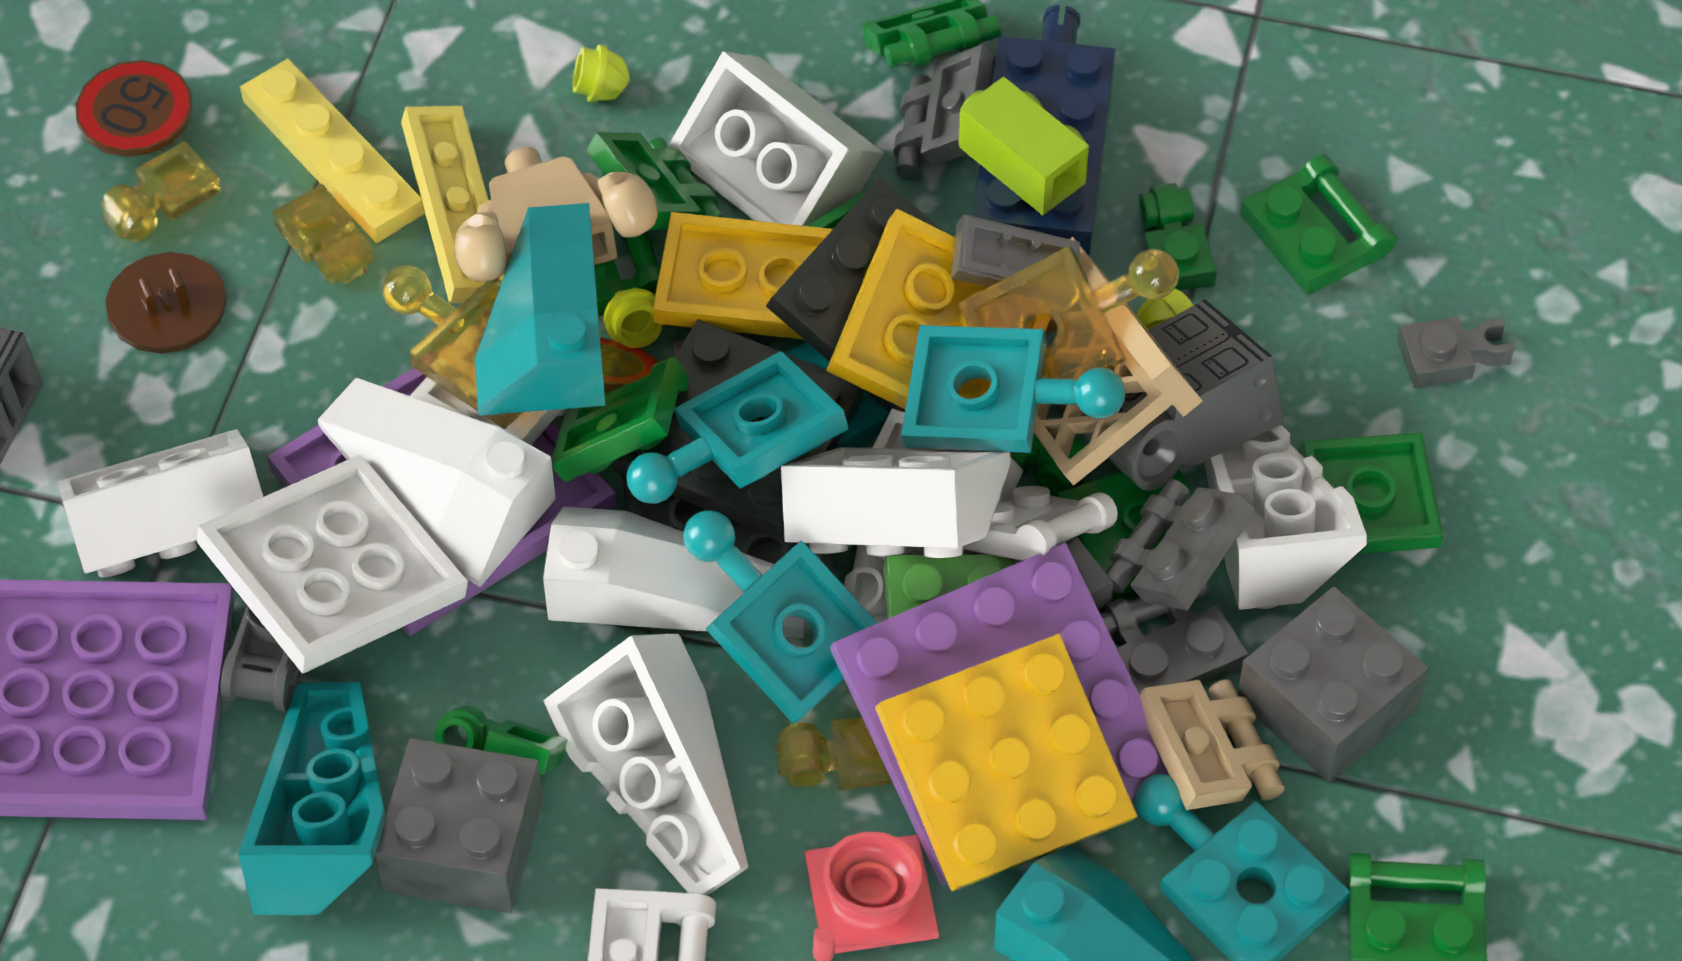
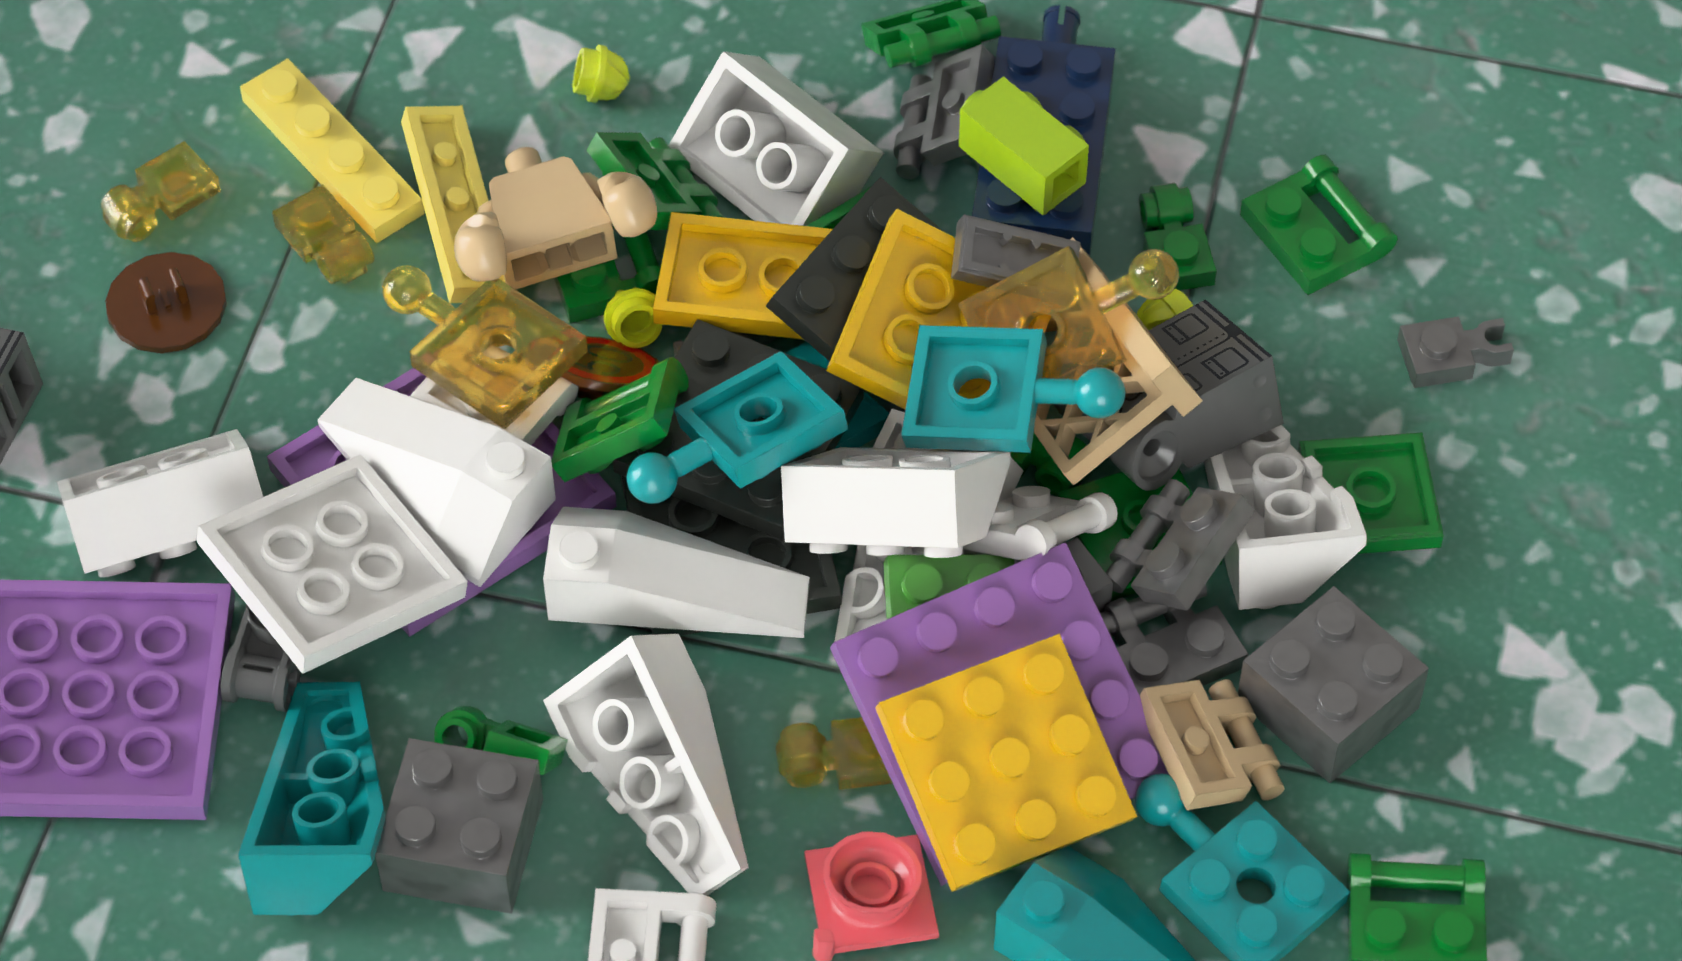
piece [75,60,193,157] -> none
teal wedge [475,203,606,416] -> none
teal plate [683,510,878,724] -> none

